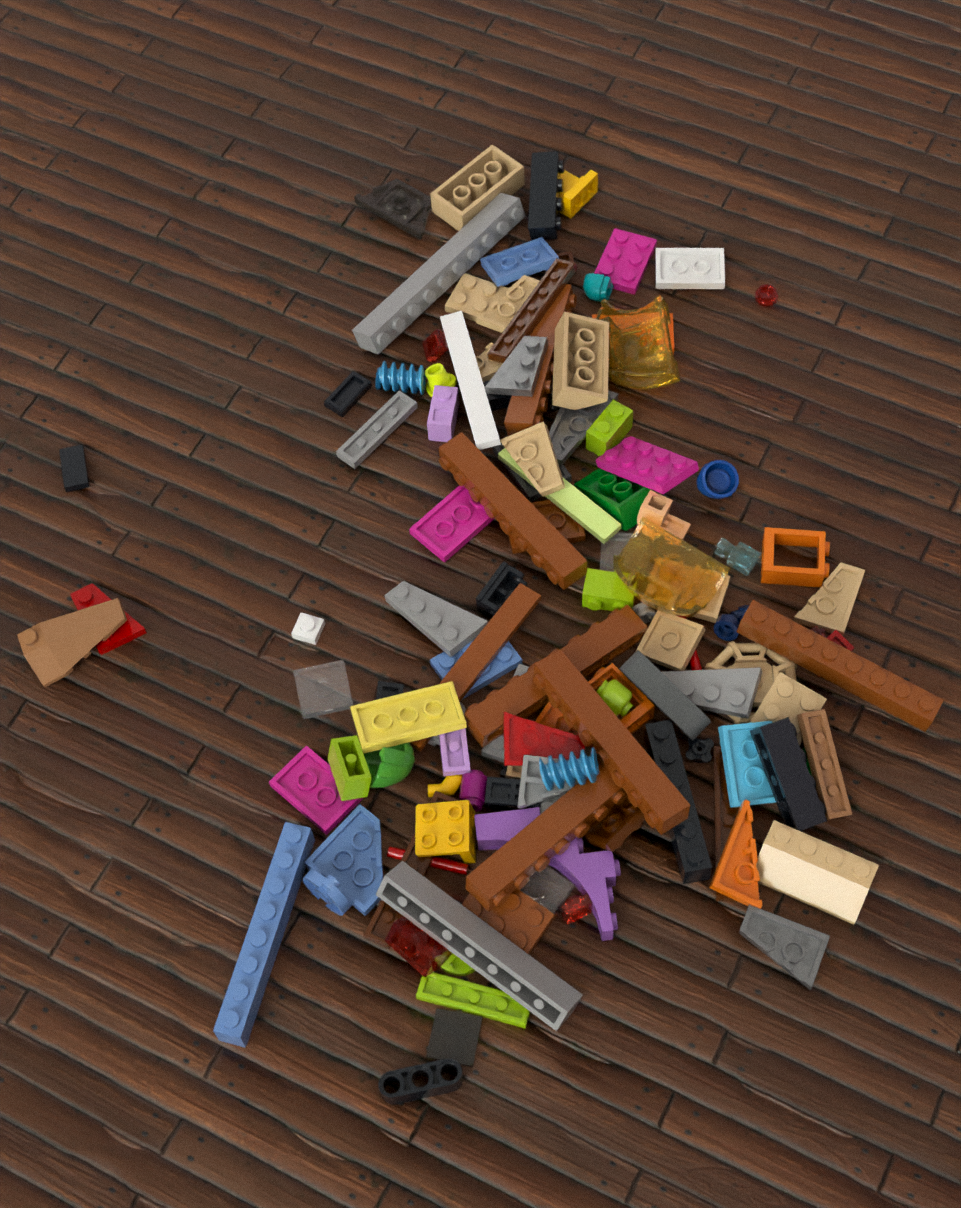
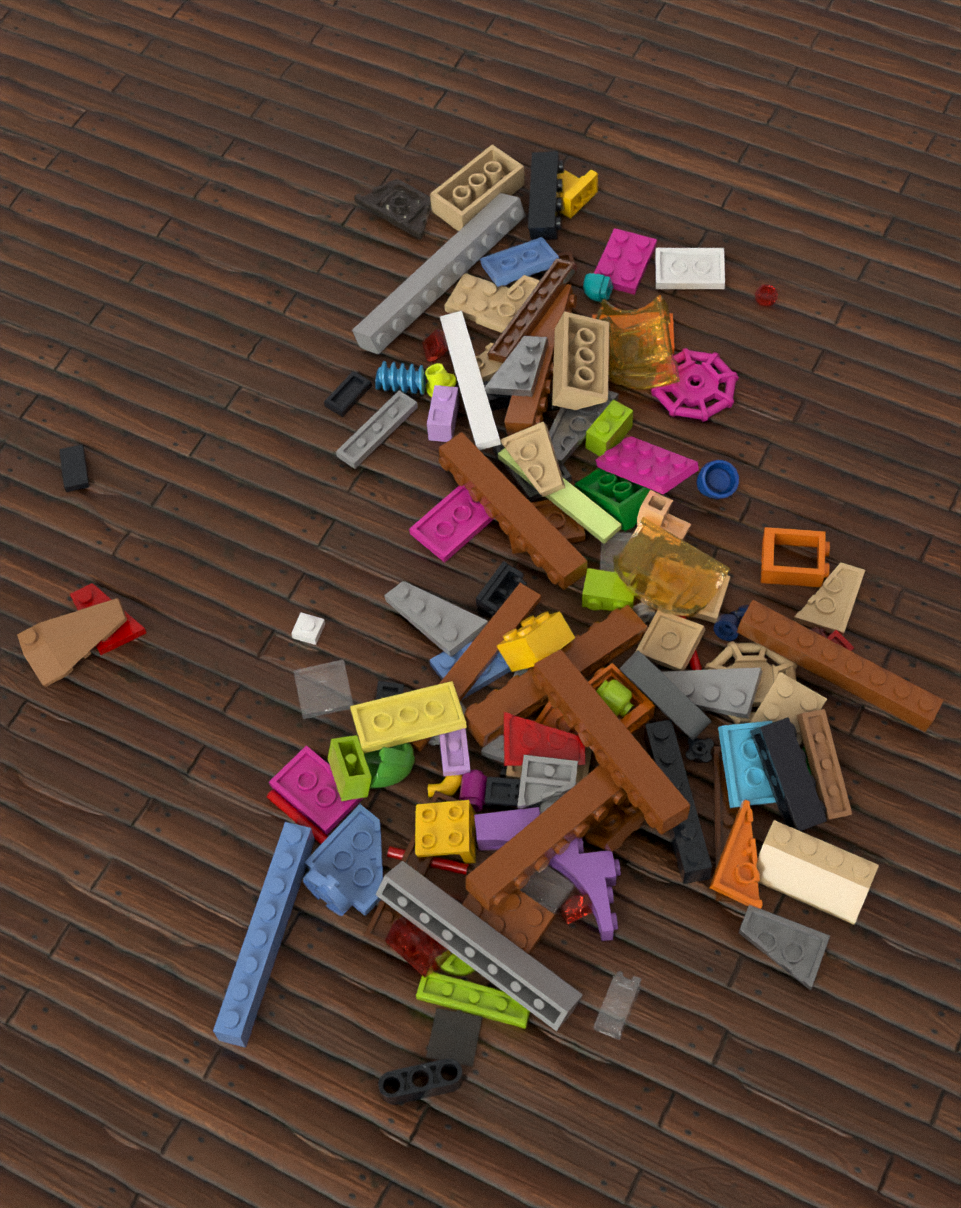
dark azure piece [539,748,599,791] -> none
clear light blue plate [714,538,762,576] -> none
none -> red bar [267,790,328,844]
none -> yellow brick [497,611,575,672]
none -> clear hinge [593,971,641,1040]
none -> dark pink plate [651,348,739,422]

